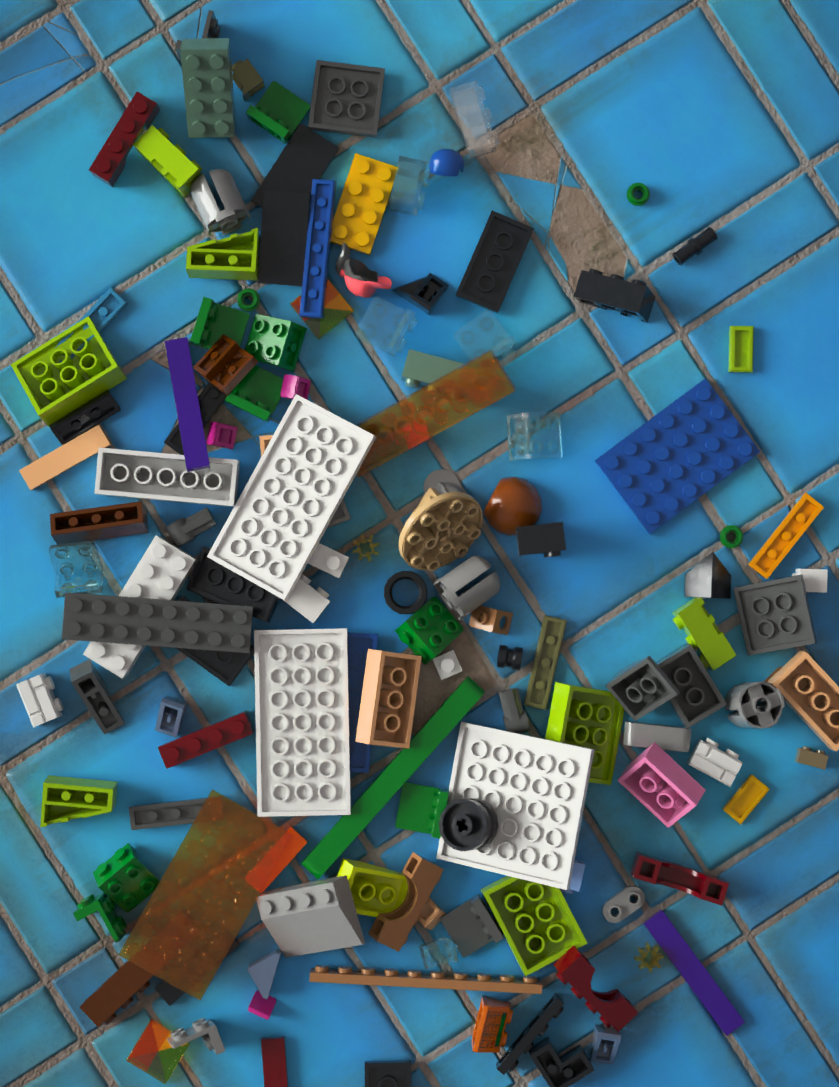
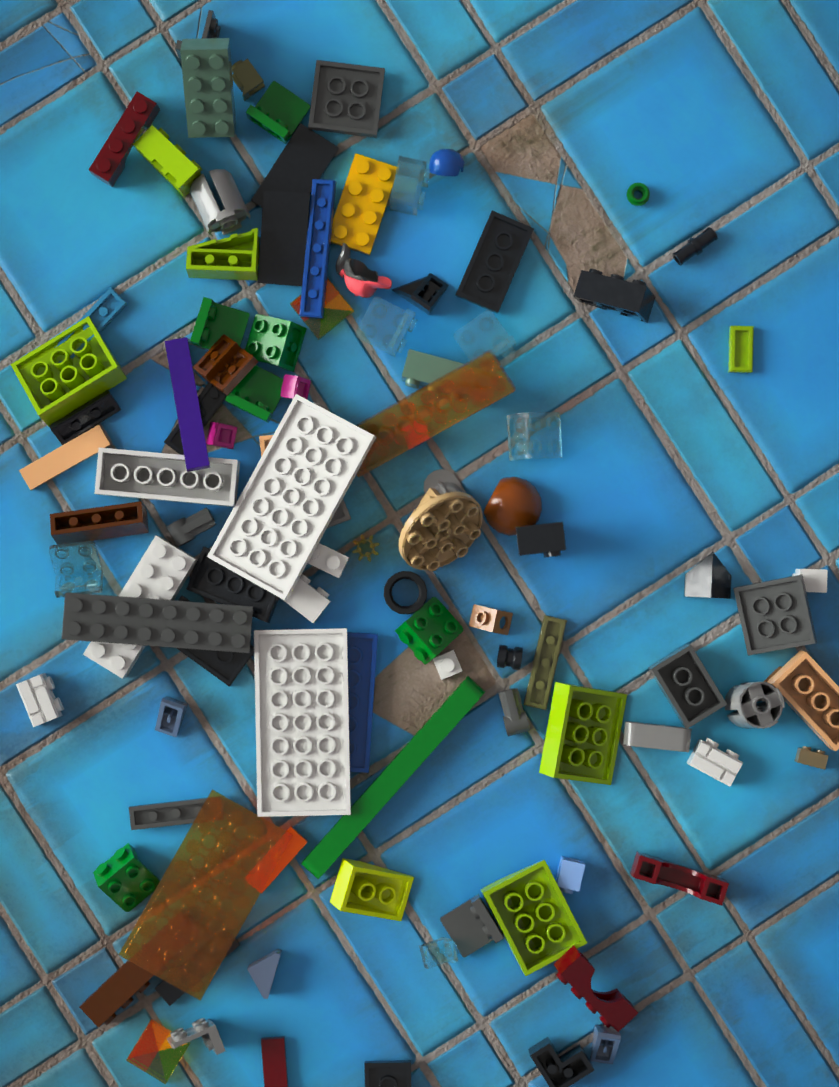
lime wedge [40,775,118,828] -> none
dark grey slope [70,659,125,734] -> none
green bracket [73,893,127,943] -> none
dark red brick [158,710,255,769] -> none
green plate [237,288,260,312] -> none
dark pink slope [247,990,276,1020] -> none
light grey slope [256,875,365,958] -> none
medium nougat plate [309,965,542,994] -> none
light nougat brick [356,649,422,749] -> none
medium nougat arch [368,852,444,952] -> none
green bracket [395,782,449,839] -> none
light nougat slope [418,898,446,930] -> none
light grey cylinder [434,555,500,620] -> none
white plate [436,722,594,890] -> none
black wheel [439,798,498,851] -> none
clear brick [450,81,499,159] -> none
orange slope [471,996,513,1053] -> none
black plate [496,993,564,1075] -> none
blue plate [595,378,760,534] -> none
light grey plate [602,885,645,923] -> none
dark grey slope [606,656,680,721] -> none
bright pink brick [617,742,706,828] -> none
clear yellow gear [634,942,664,973] -> none
dark purple tile [643,909,745,1036] -> none
lime wedge [672,597,737,671] -> none
green plate [720,525,743,548] -> none
yellow tile [722,774,770,825] -> none
light orange plate [748,493,824,579] -> none

